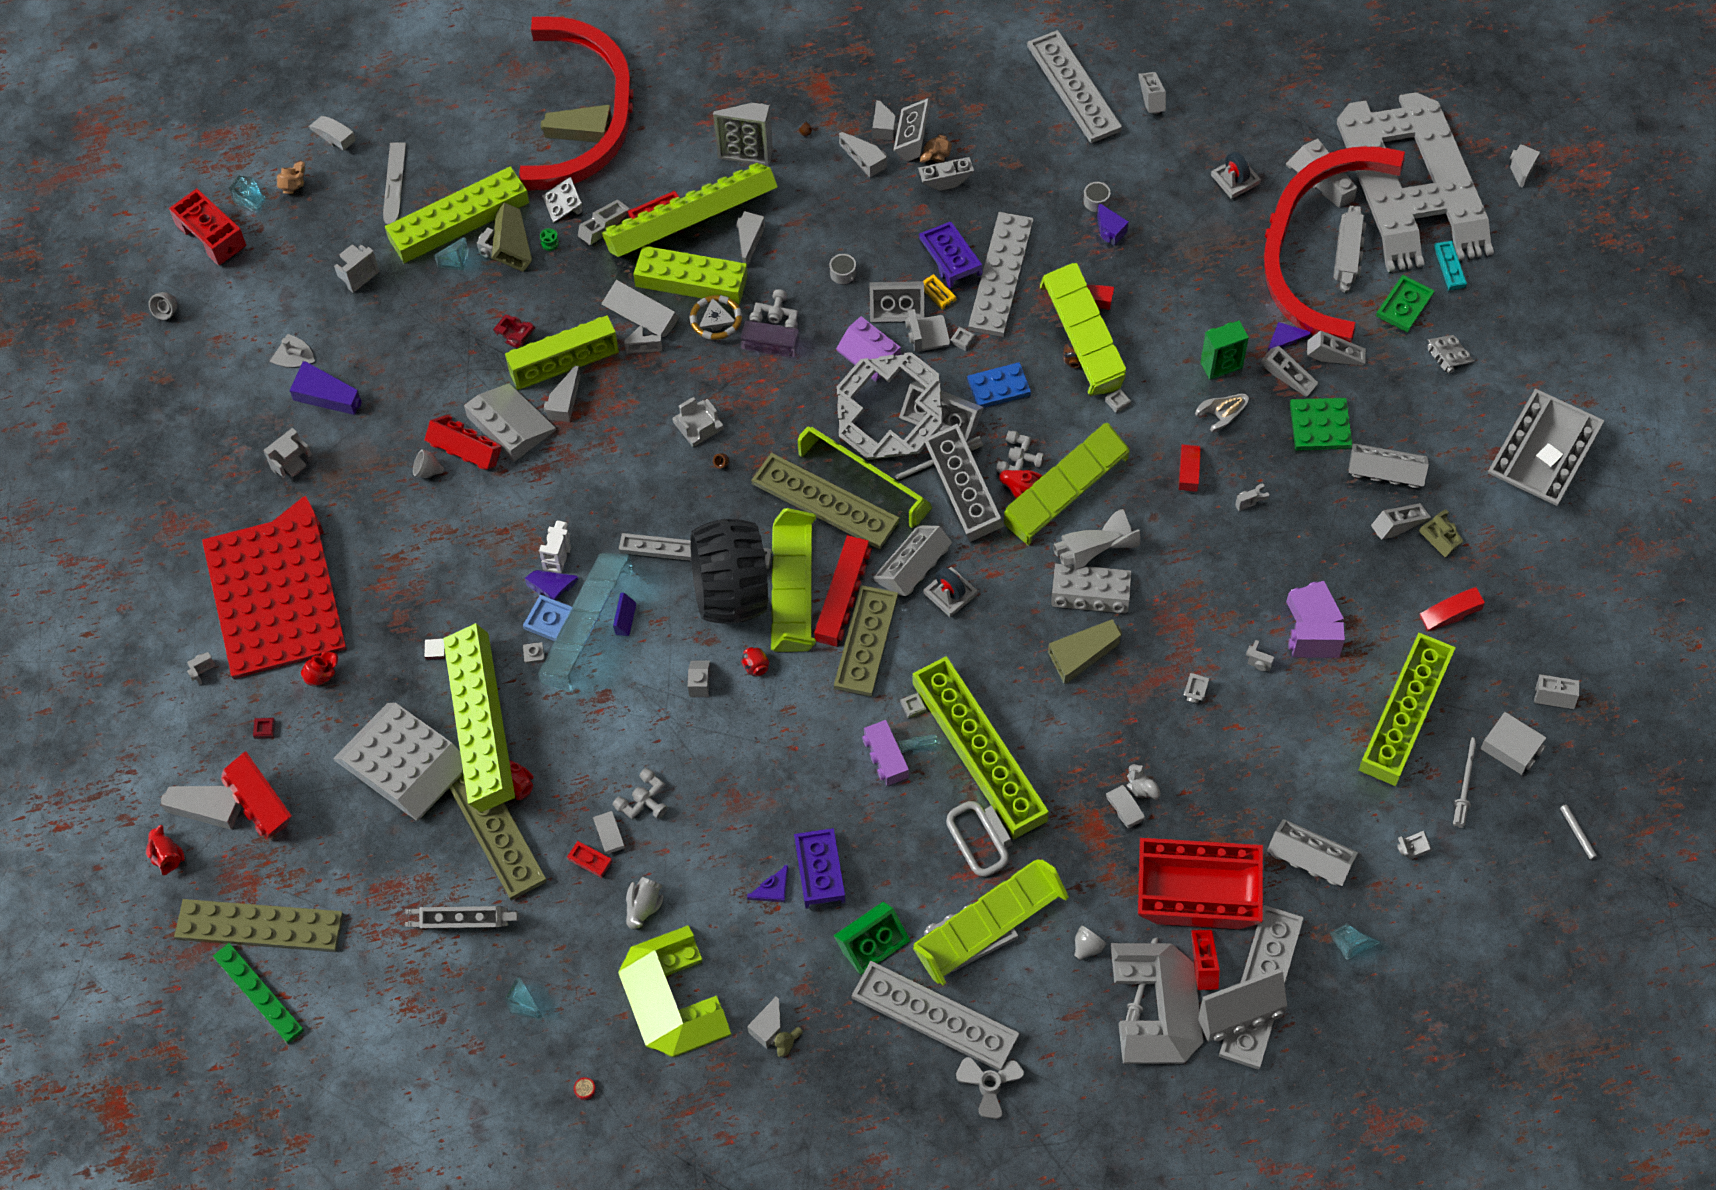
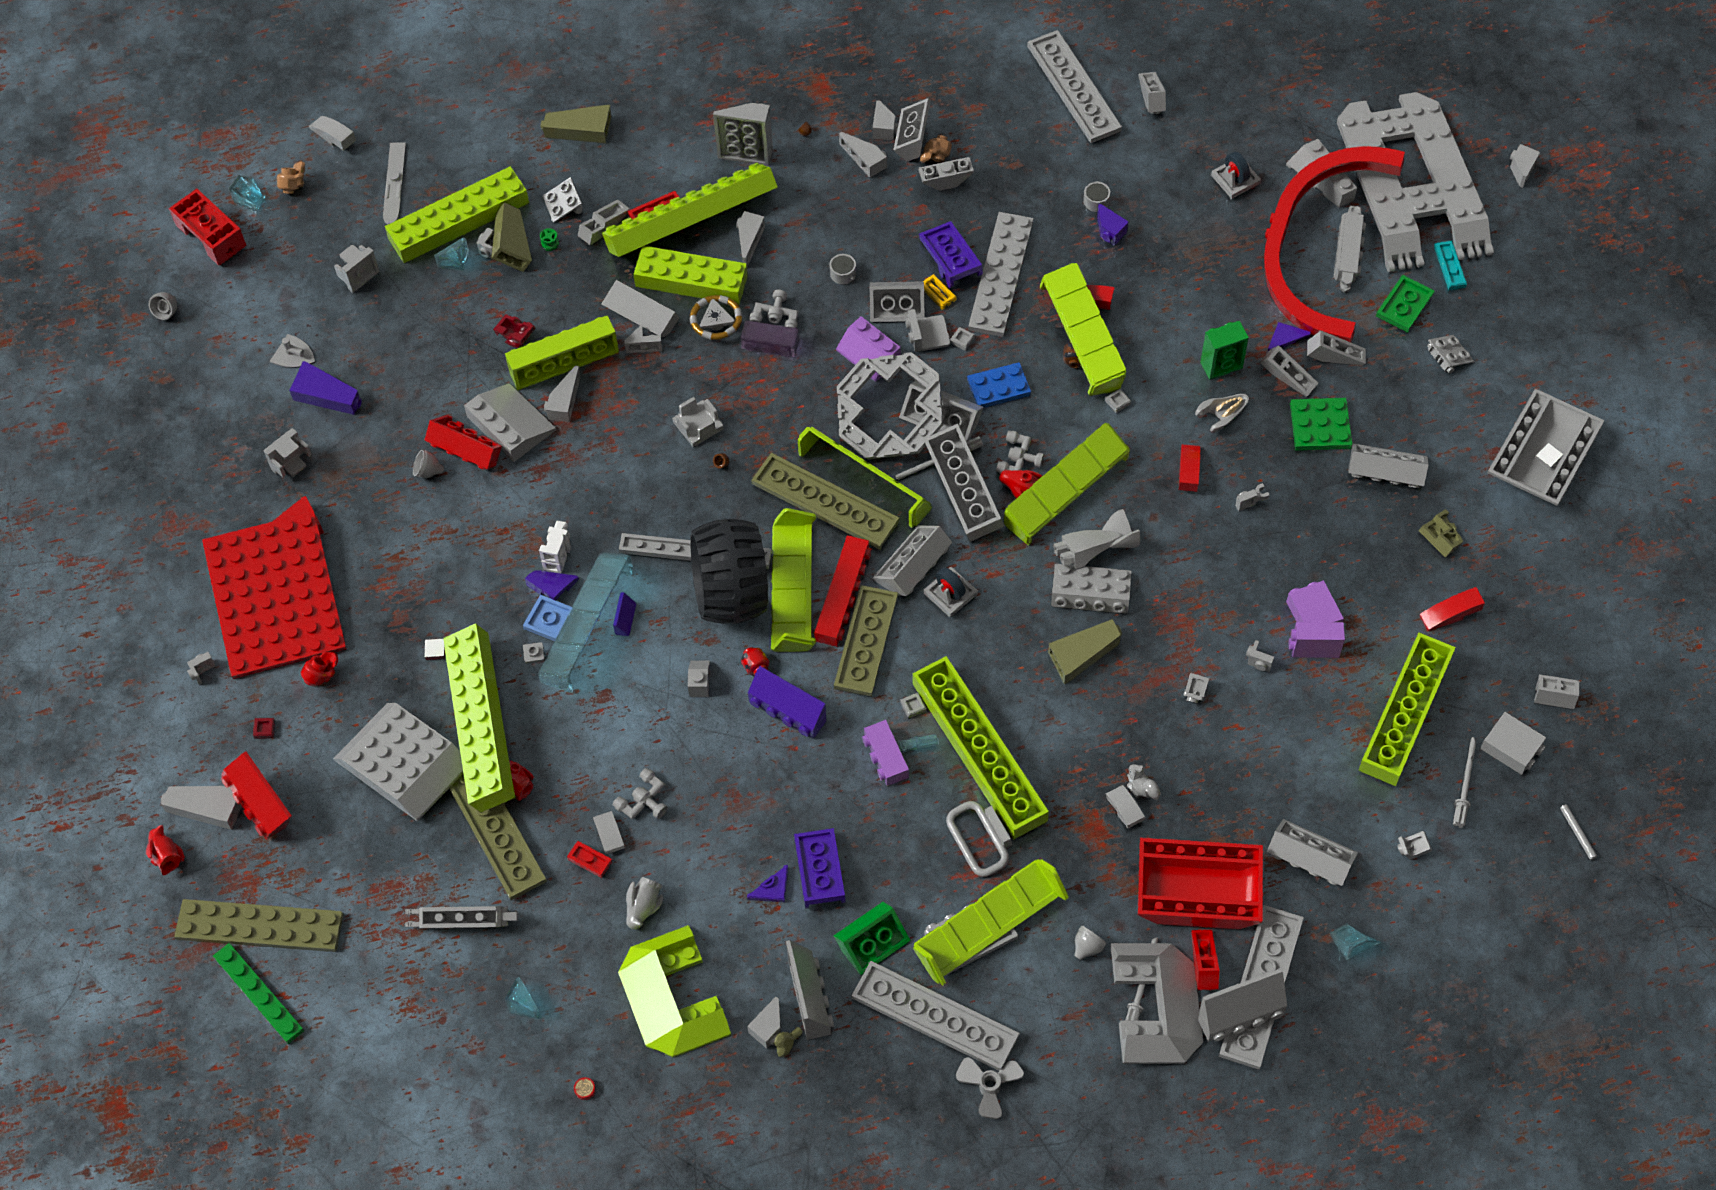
red arch [519,17,634,190] -> none
light grey slope [1371,503,1431,540] -> none
none -> dark purple slope [748,666,827,739]
none -> light grey slope [786,941,834,1040]

